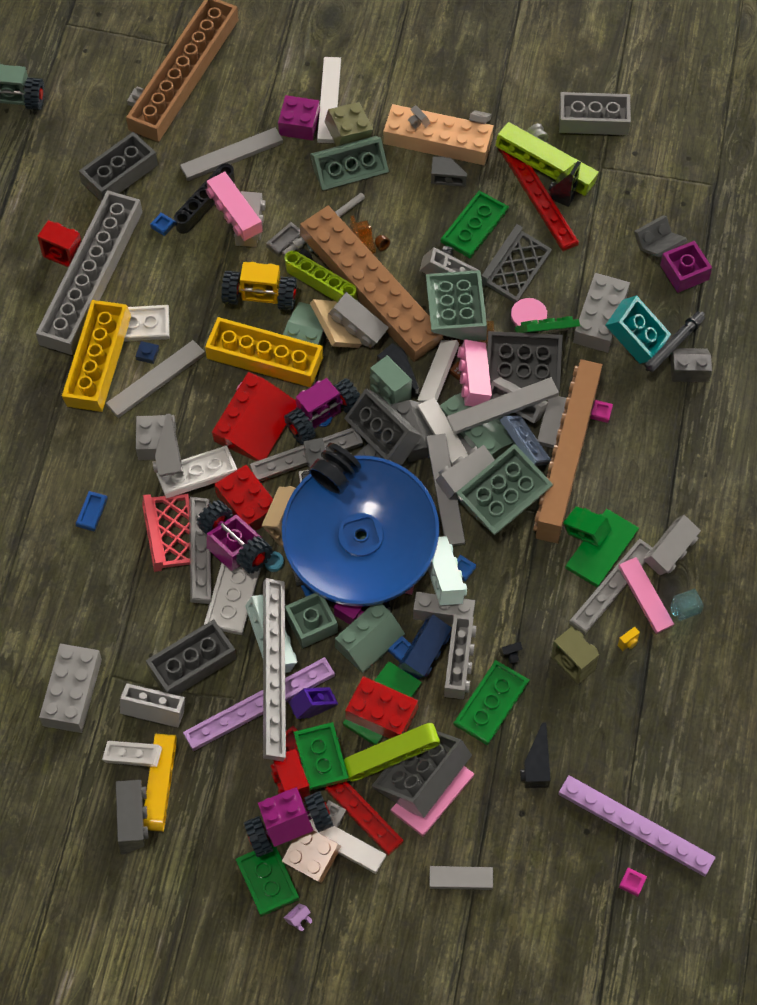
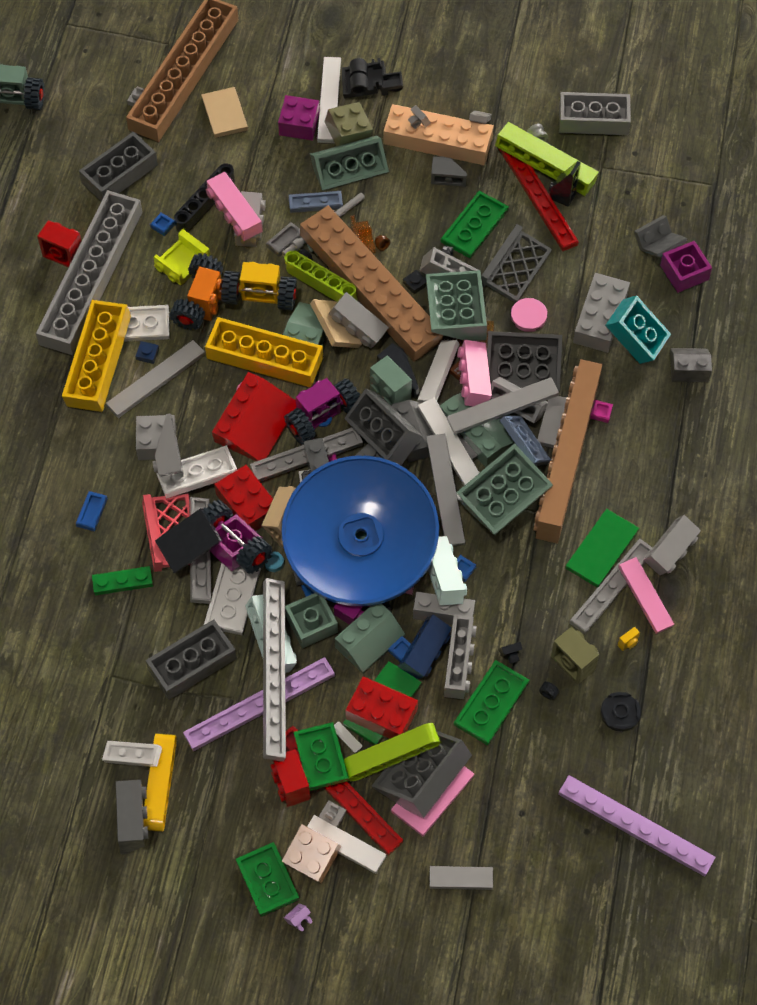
light grey brick [39,644,102,733] -> none
light grey brick [120,683,185,728] -> none
light grey tile [180,127,283,181] -> none
brick [244,787,334,857] -> none
dark purple slope [289,687,338,719] -> none
black wheel [309,443,361,495] -> none
light grey brick [435,445,495,498] -> none
green plate [515,316,580,333] -> none
black slope [520,723,551,788] -> none
green brick [563,506,612,546] -> none
dark pink tile [619,868,647,897] -> none
black axle [645,311,705,372] -> none
clear light blue brick [670,589,704,621] -> none
none -> green plate [92,566,153,596]
none -> neon yellow panel [153,229,210,286]
none -> black tile [155,508,222,573]
none -> brick [169,253,223,330]
none -> tan tile [201,87,248,138]
none -> sand blue tile [289,191,343,213]
none -> white sticker [334,722,362,753]
none -> black plate [342,58,403,99]
none -> black plate [403,270,427,294]
none -> black axle [539,681,559,700]
none -> black tile [600,692,641,732]

